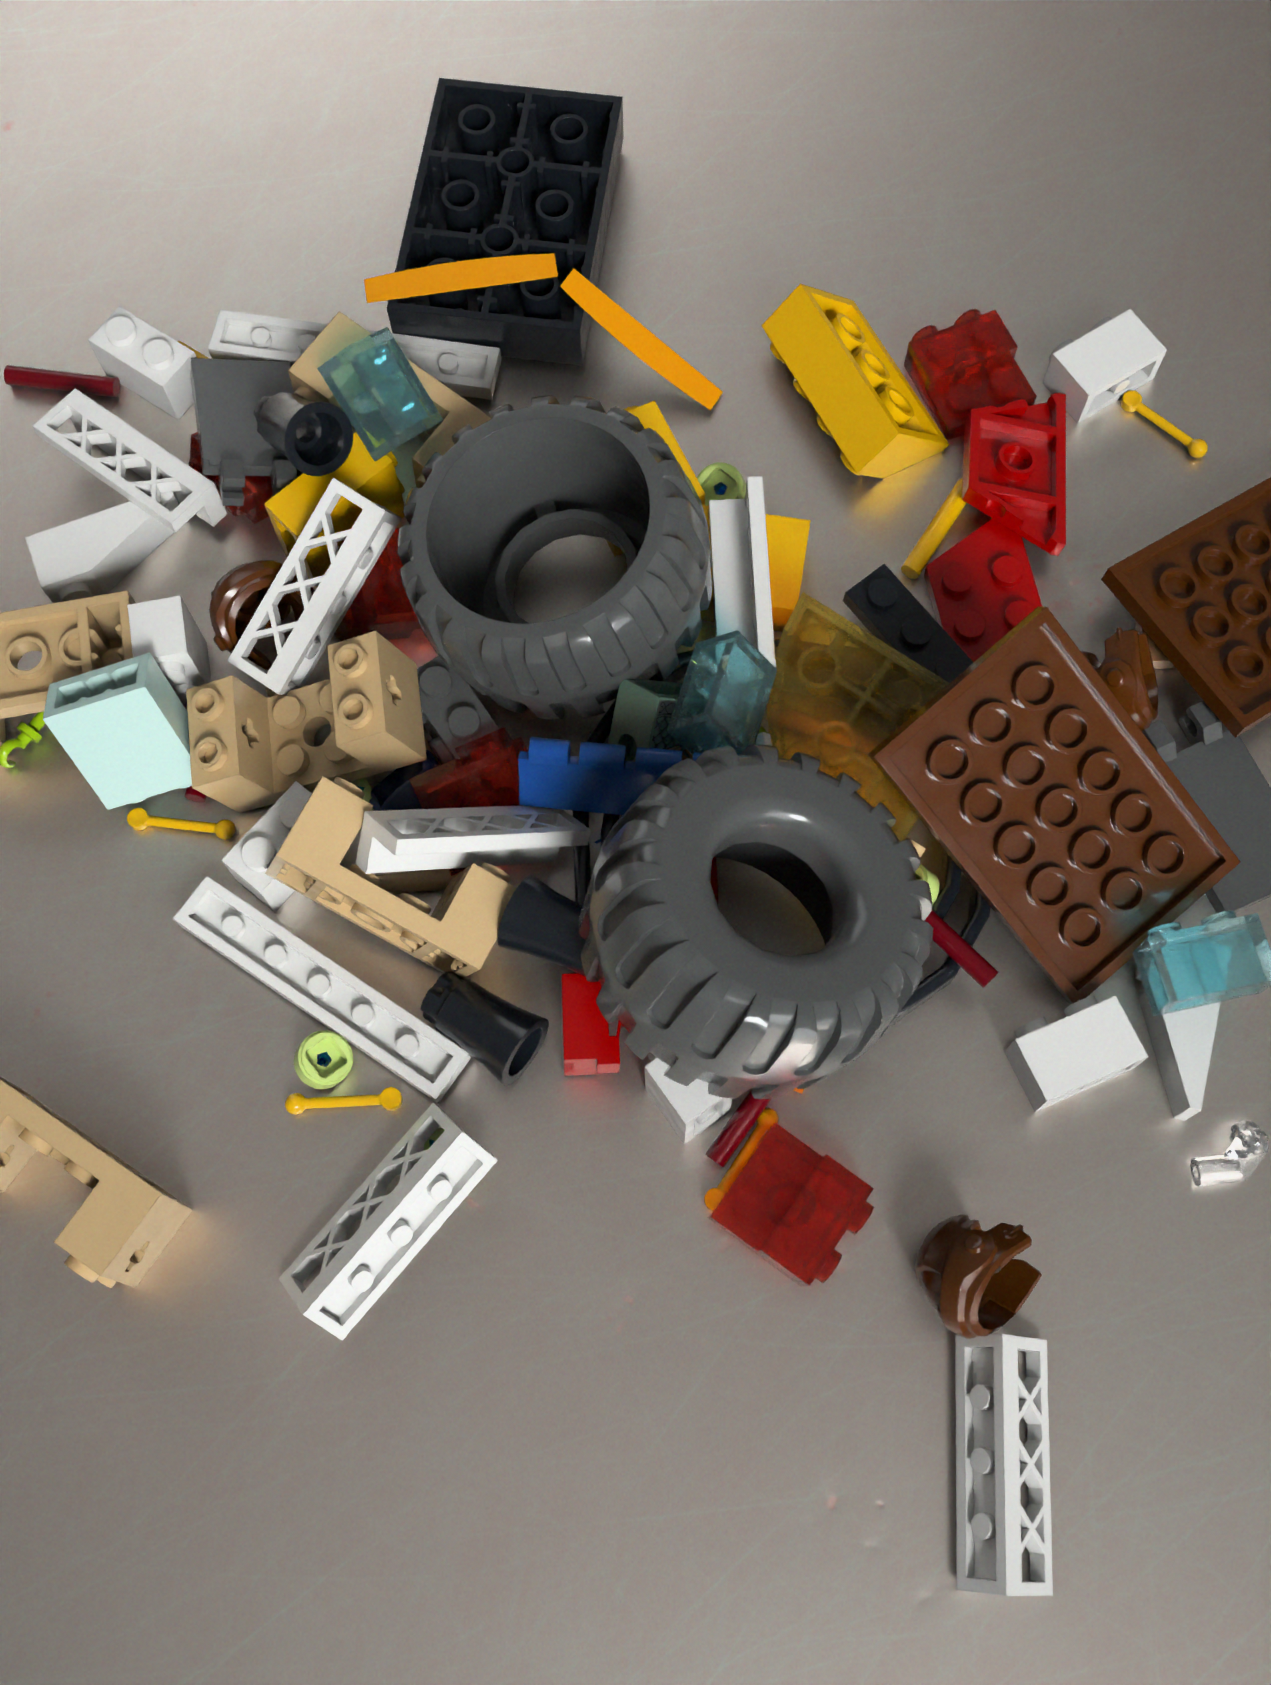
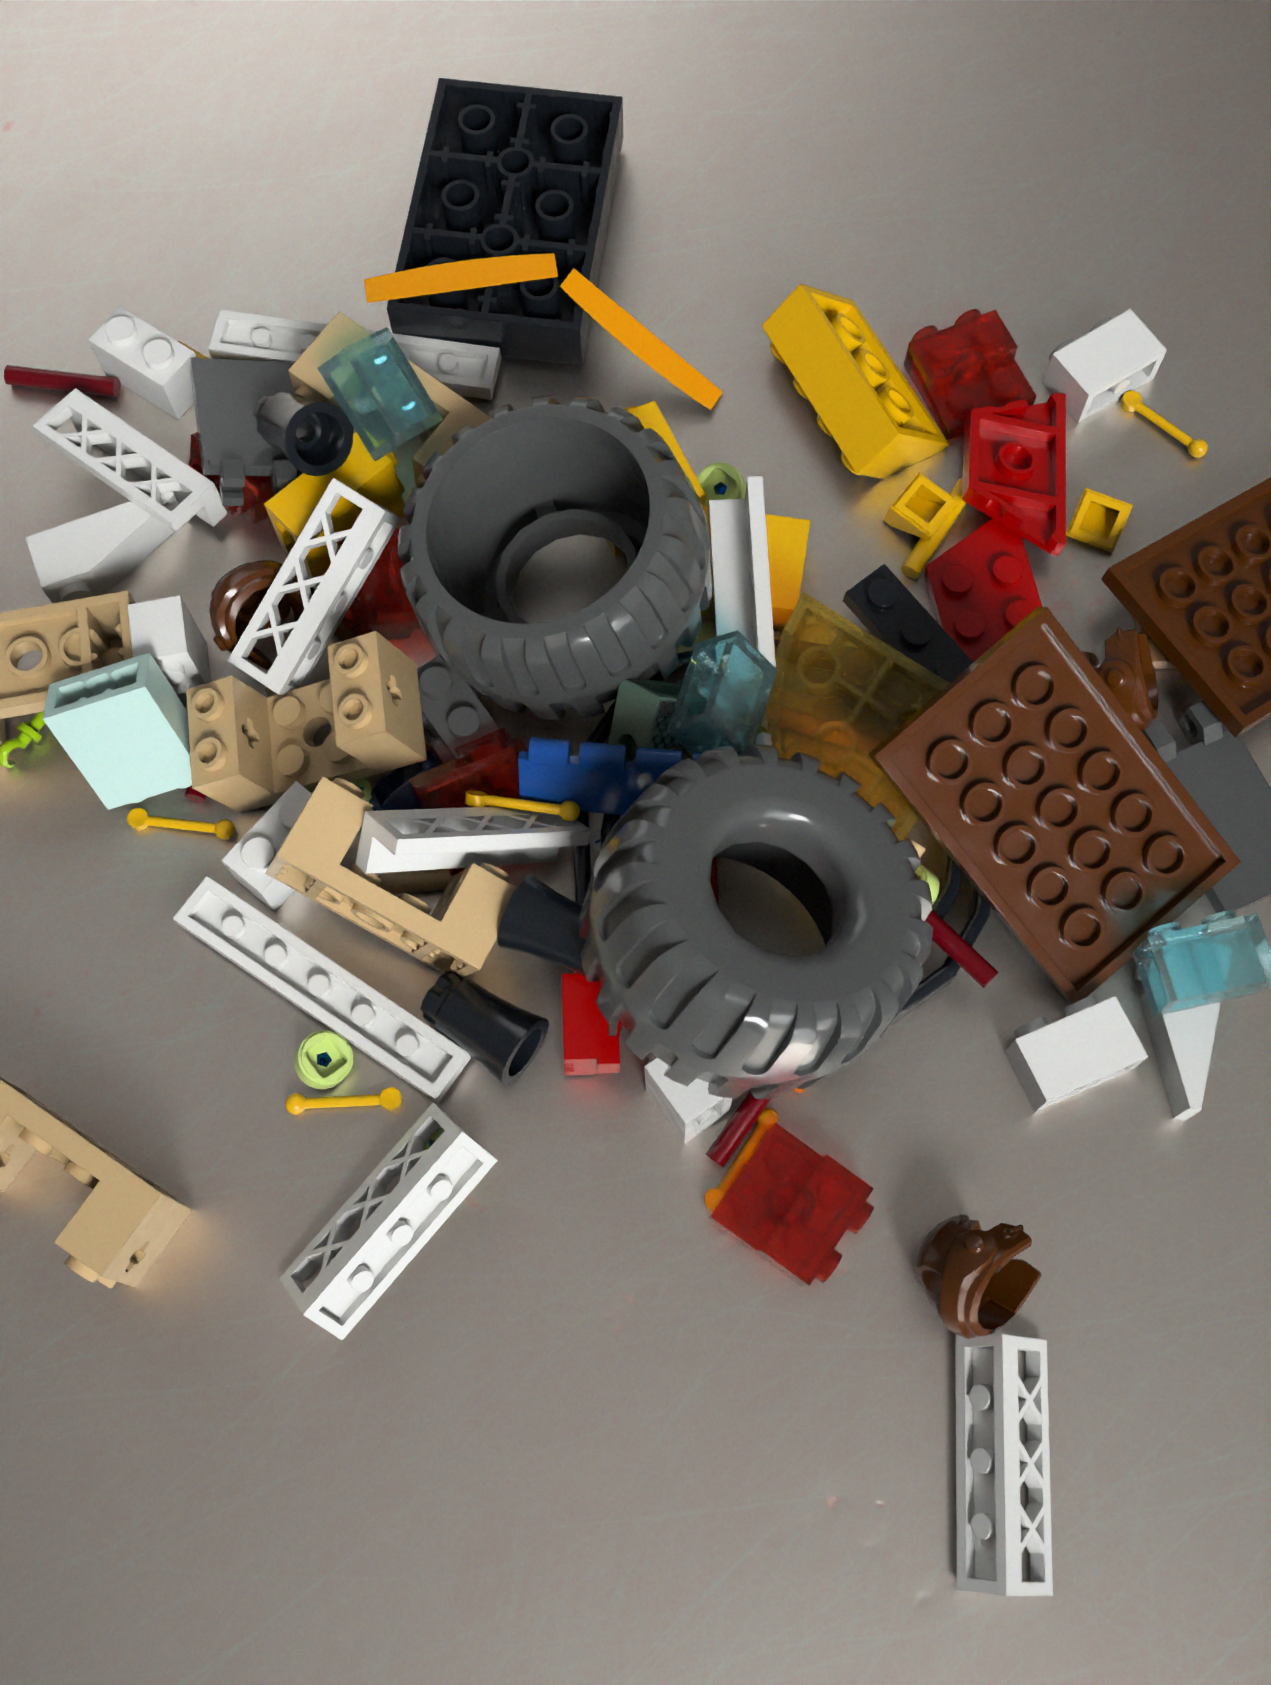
clear arm [1190,1120,1269,1187] -> none
none -> yellow hinge [465,790,580,822]
none -> yellow slope [883,472,959,541]
none -> yellow slope [1066,488,1133,553]

